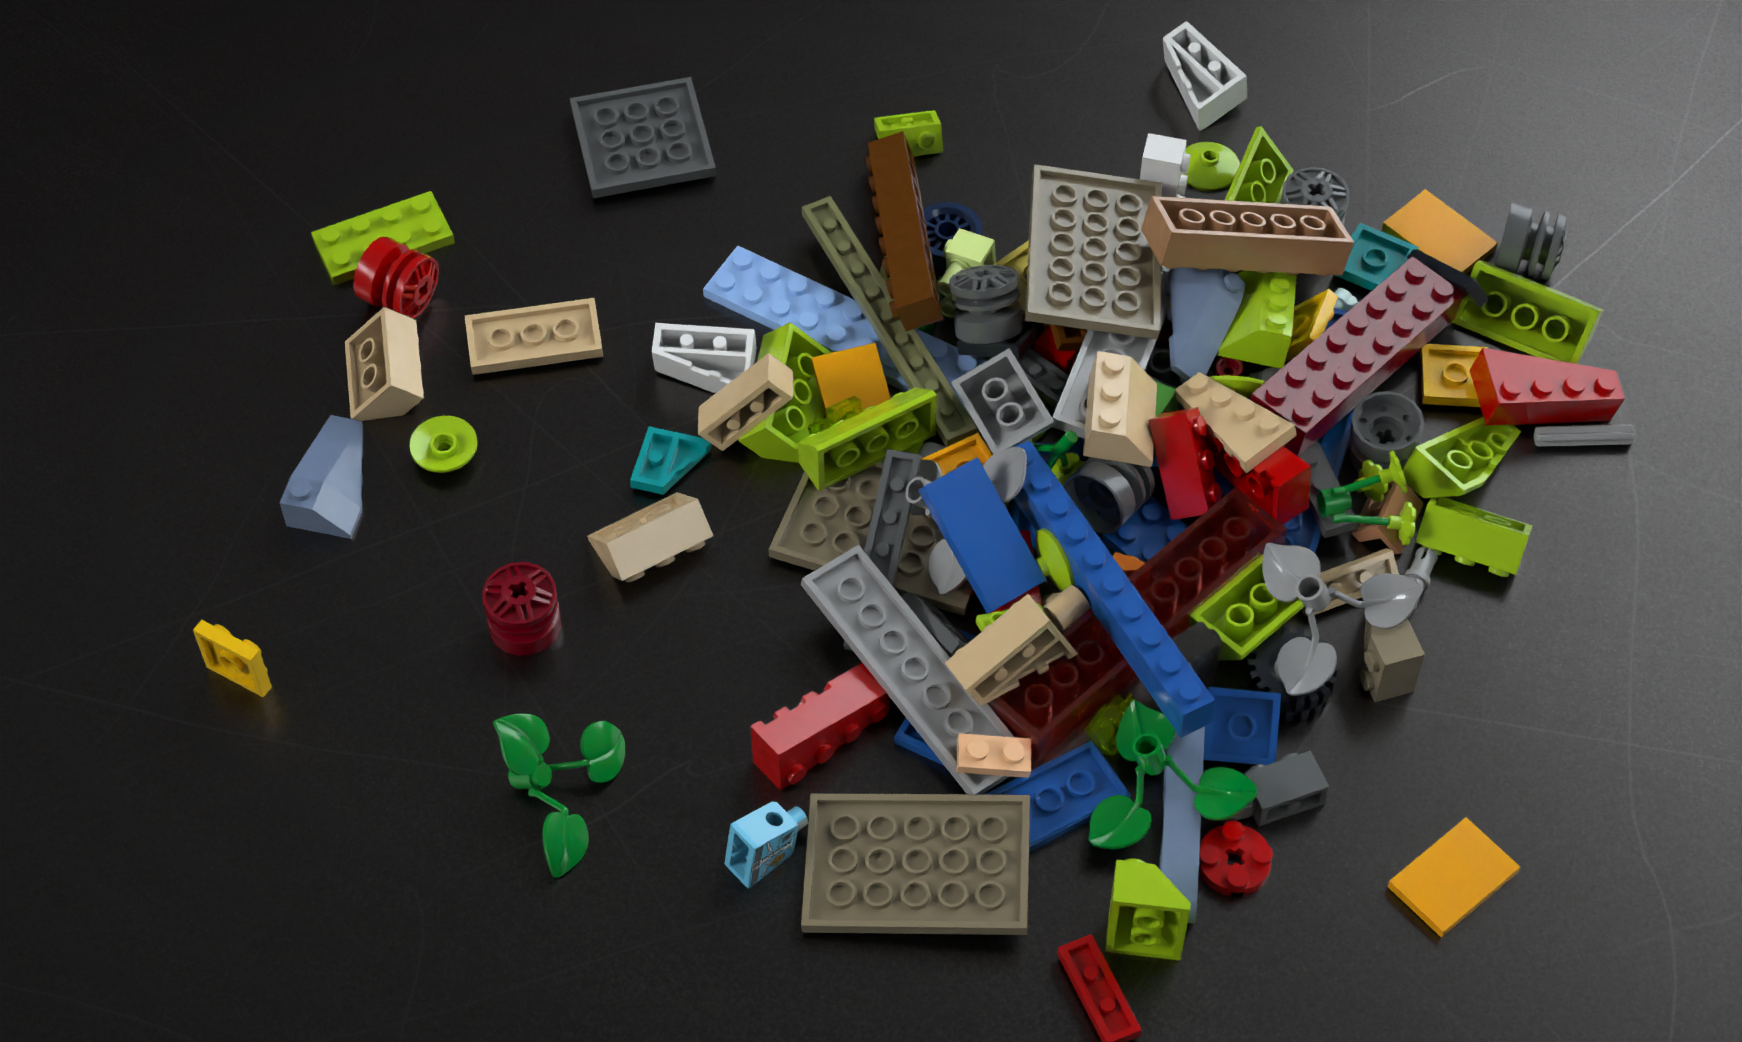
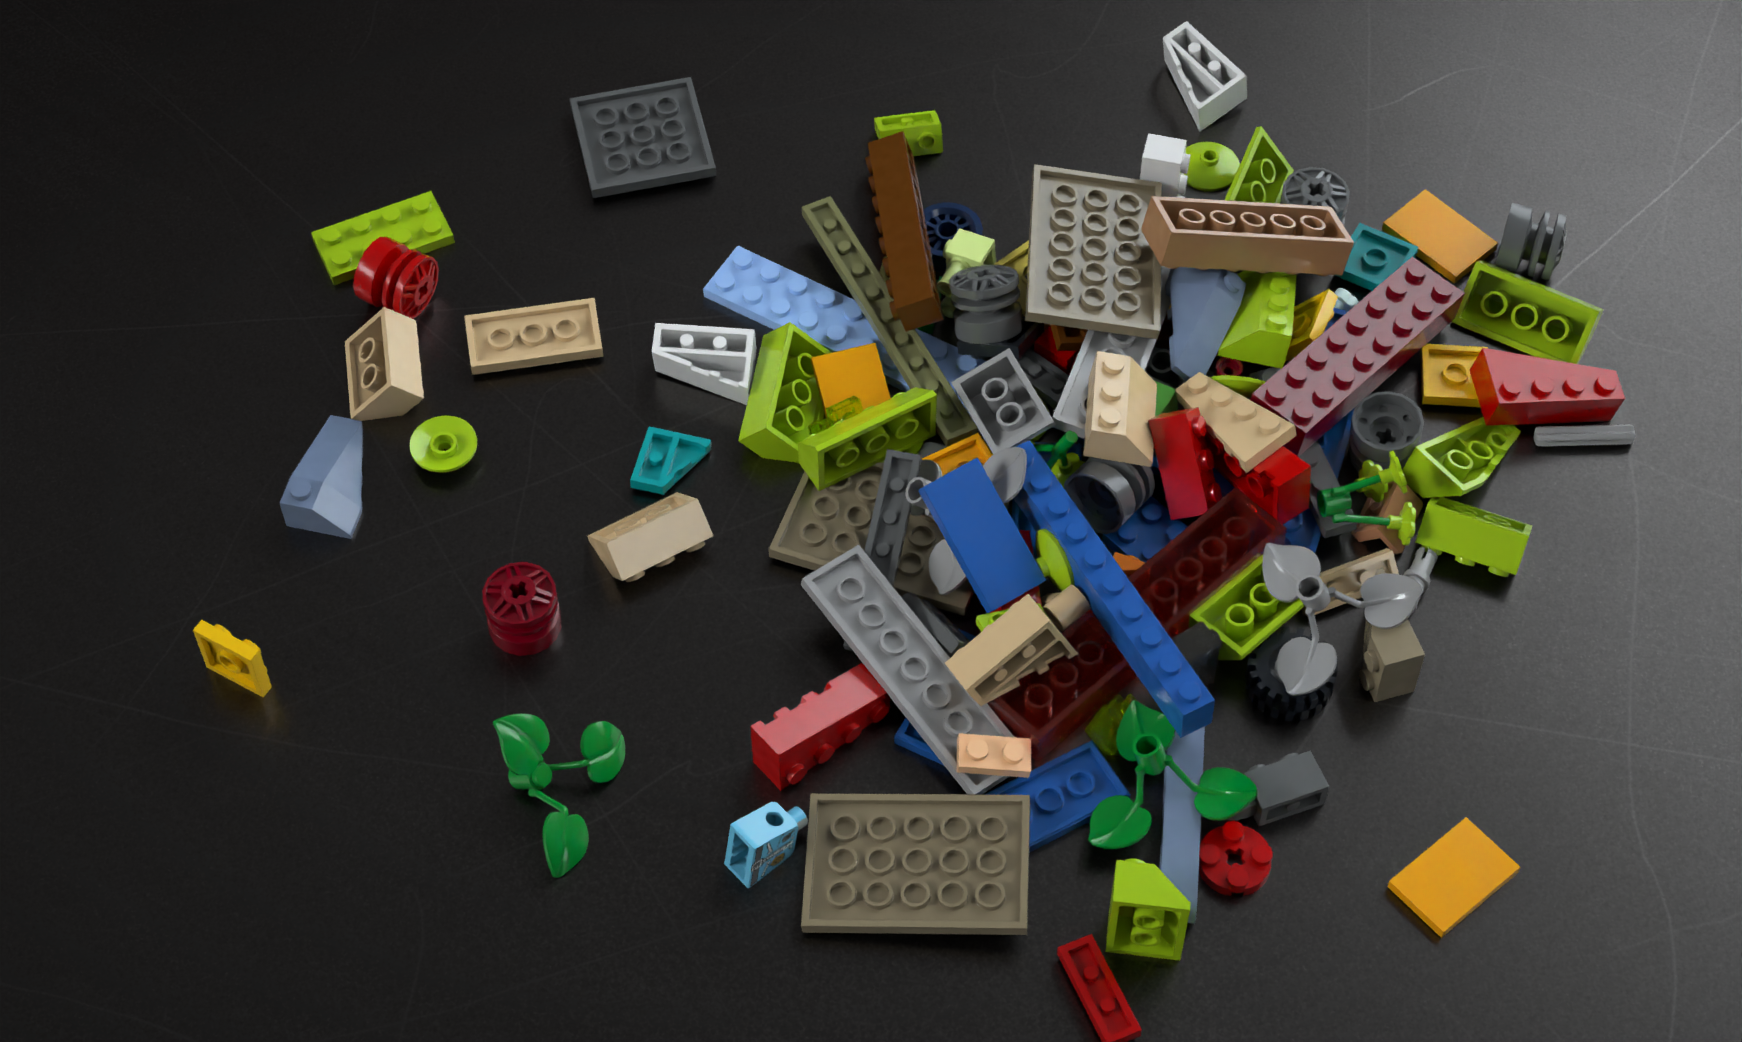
tan brick [698,353,793,451] -> none
blue plate [1203,687,1281,765] -> none
black tile [1407,249,1489,308] -> none

